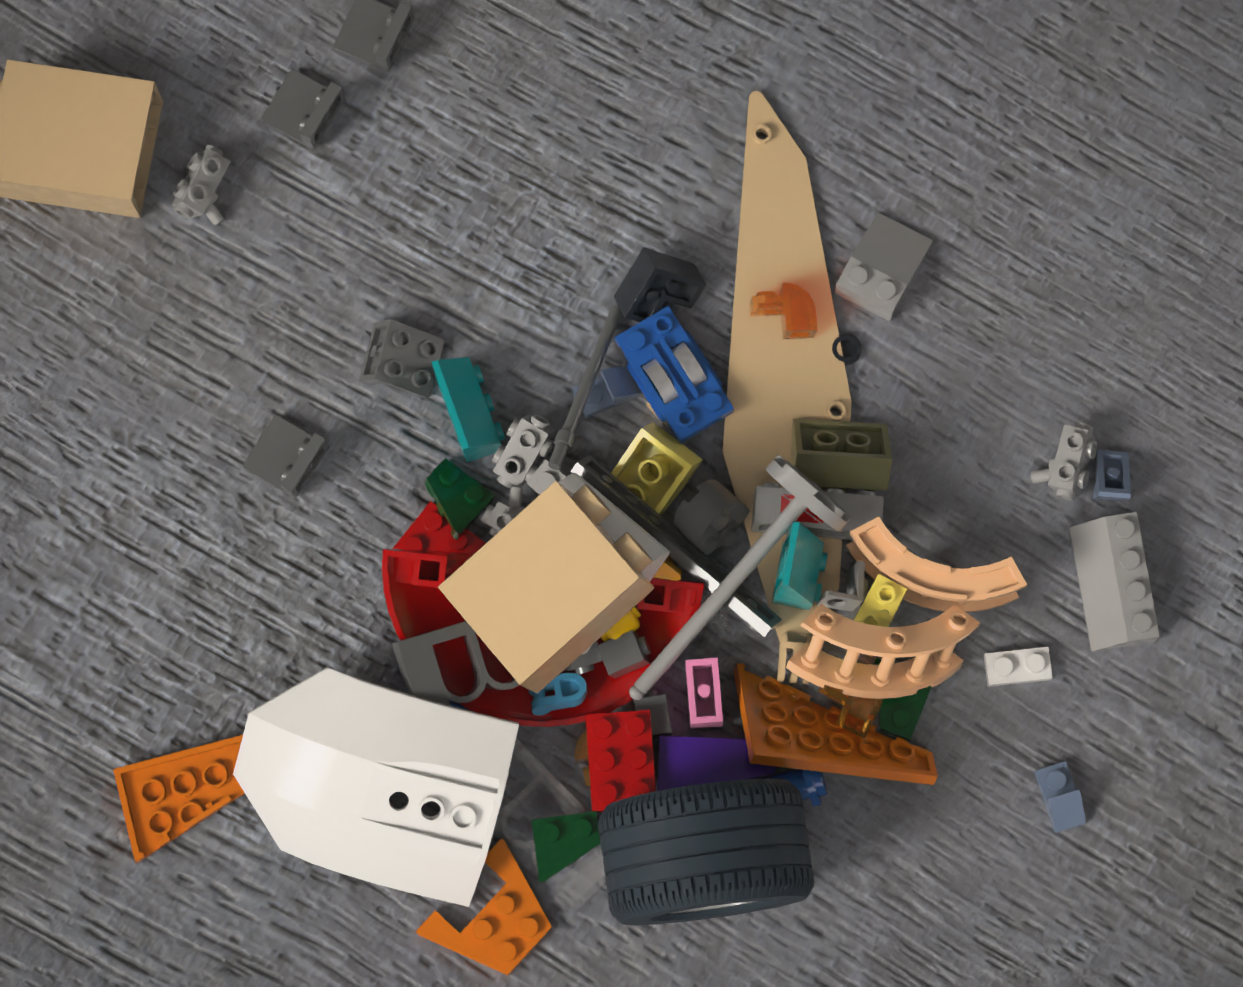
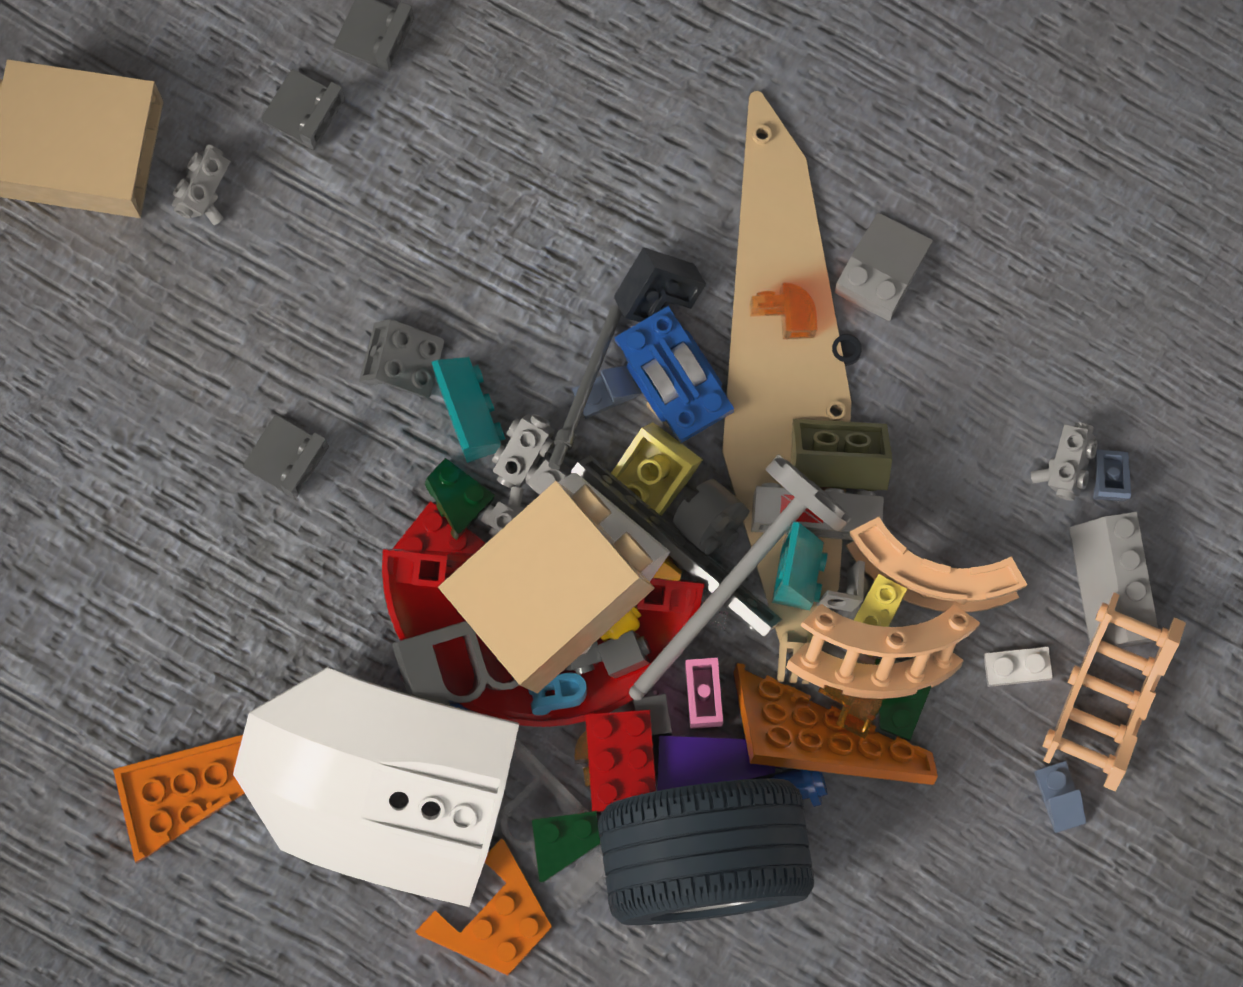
none -> light nougat fence [1042,593,1186,792]

